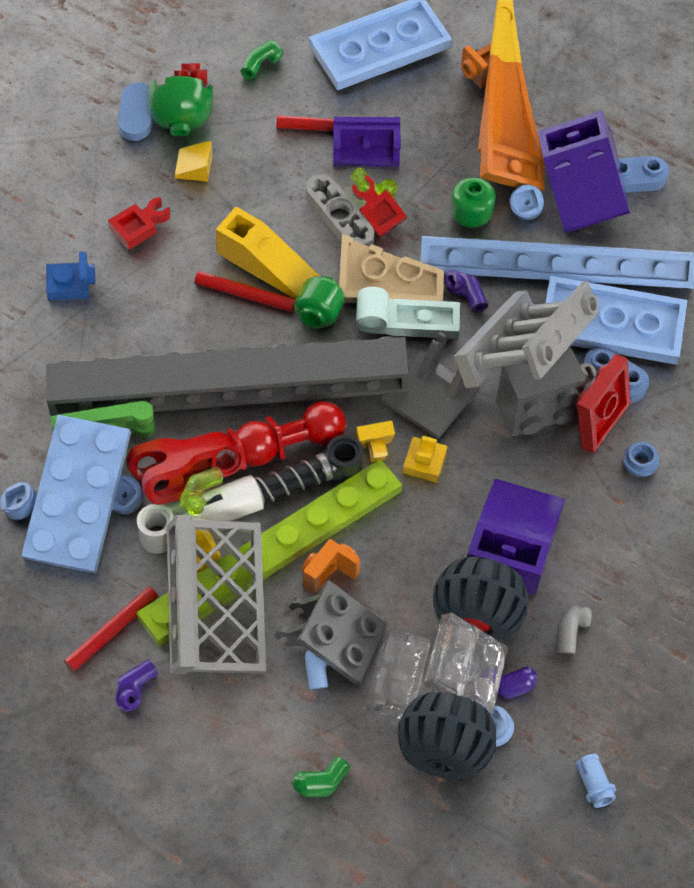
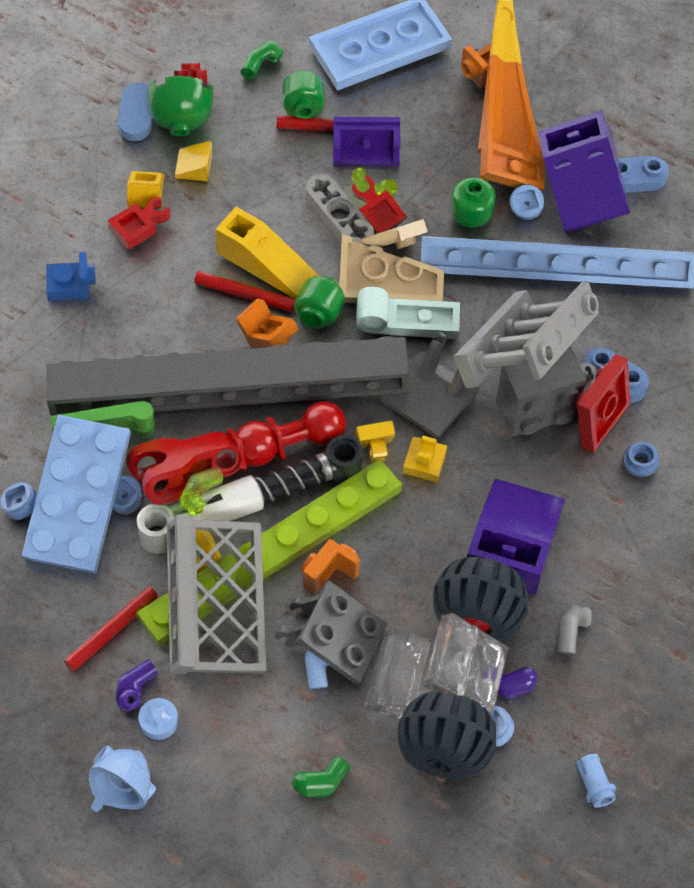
dark purple arm [444,270,488,313] -> none
light blue plate [545,276,687,365] -> none
none -> light blue helmet [89,745,156,812]
none -> yellow slope [127,171,165,208]
none -> light blue tile [138,698,178,740]
none -> orange bracket [236,299,299,348]
none -> green head [282,70,325,119]
none -> tan plate [360,219,428,249]

